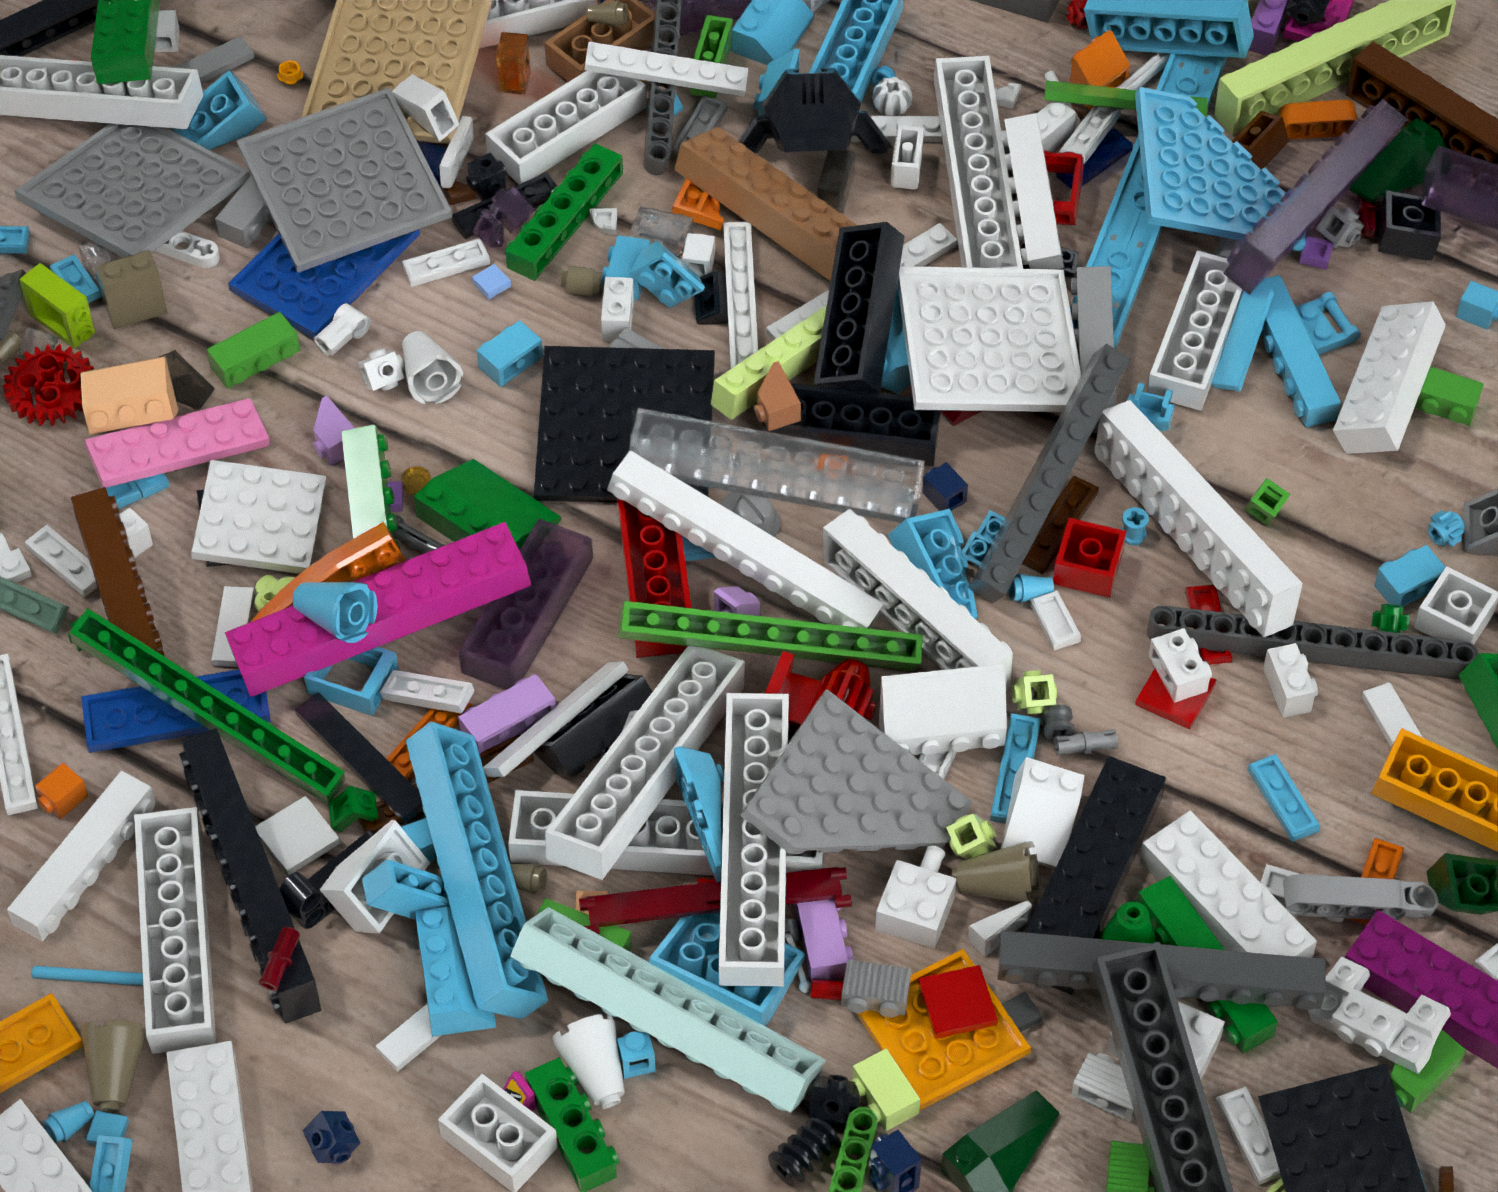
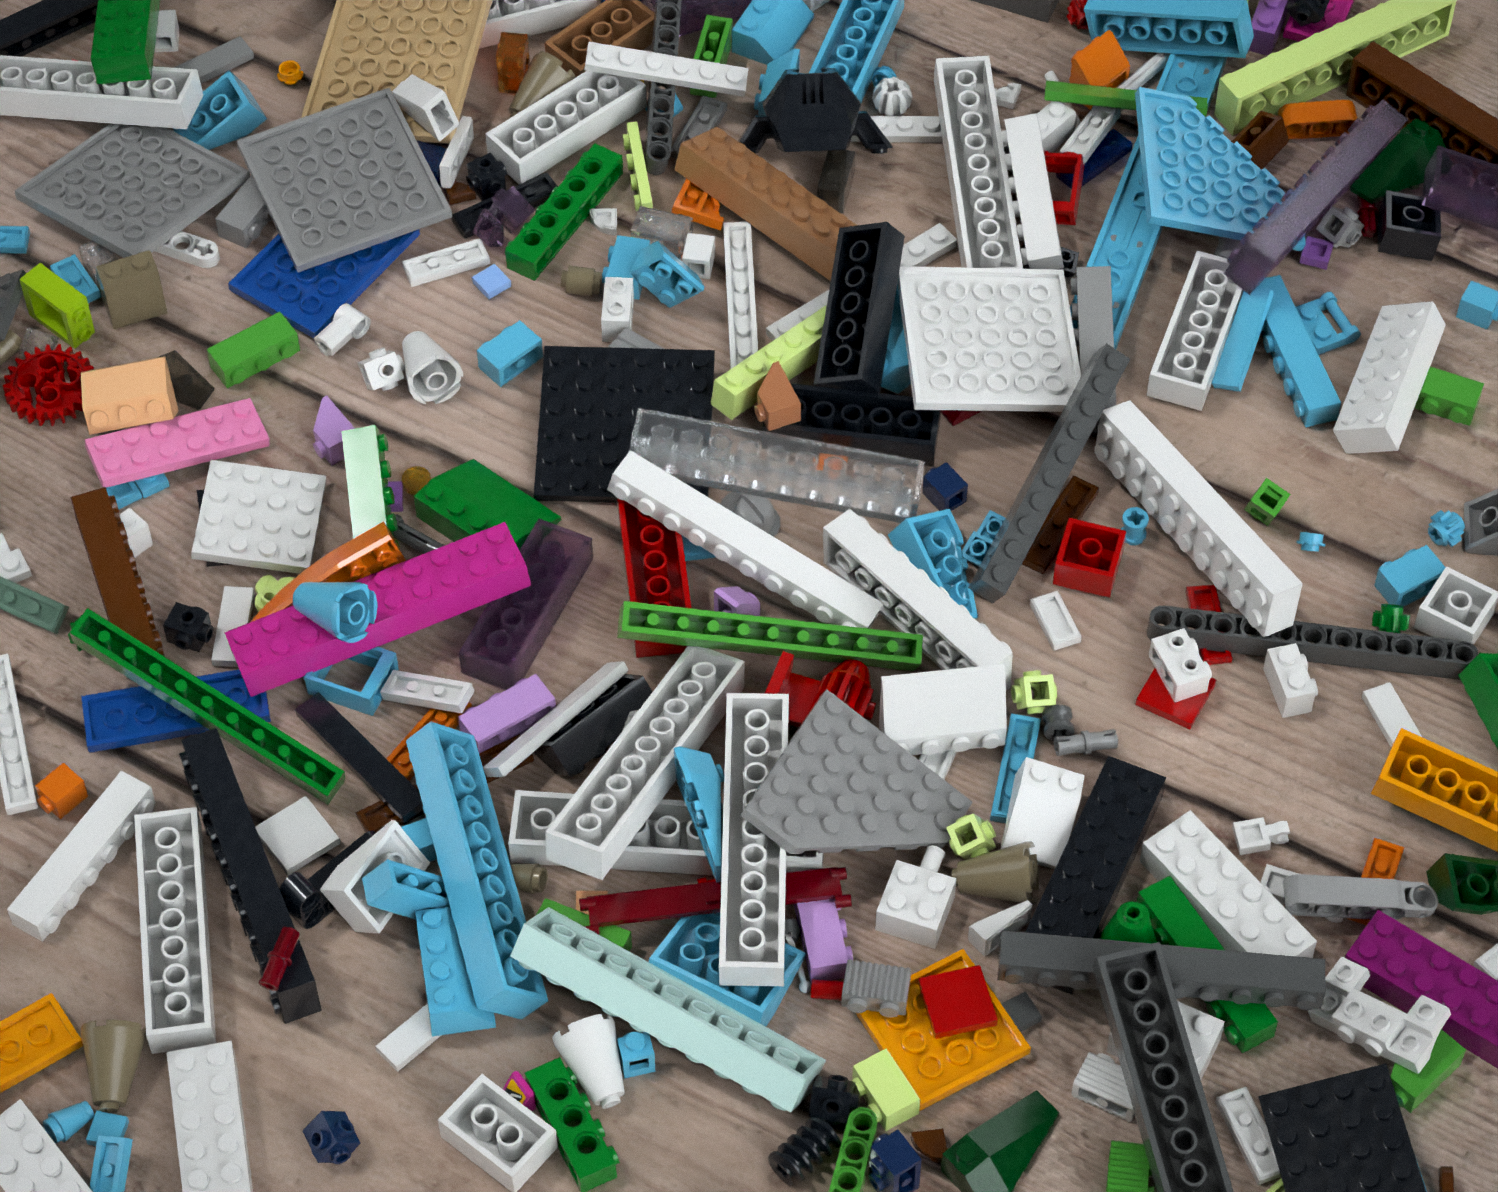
white plate [25,525,97,598] -> none
medium azure bar [32,966,143,986] -> none
green bracket [328,786,378,832] -> none
dark tan cone [587,0,628,27] -> none
black slope [695,270,728,325] -> none
white brick [891,125,924,189] -> none
medium azure cone [1008,574,1054,603] -> none
medium azure piece [1127,382,1175,431] -> none
medium azure tile [1248,754,1320,842] -> none
none -> black brick [163,602,213,652]
none -> dark tan cone [509,51,576,118]
none -> yellowish green plate [622,121,653,222]
none -> reddish brown tile [911,1128,947,1163]
none -> white plate [1232,817,1290,855]
none -> medium azure plate [1296,532,1325,552]

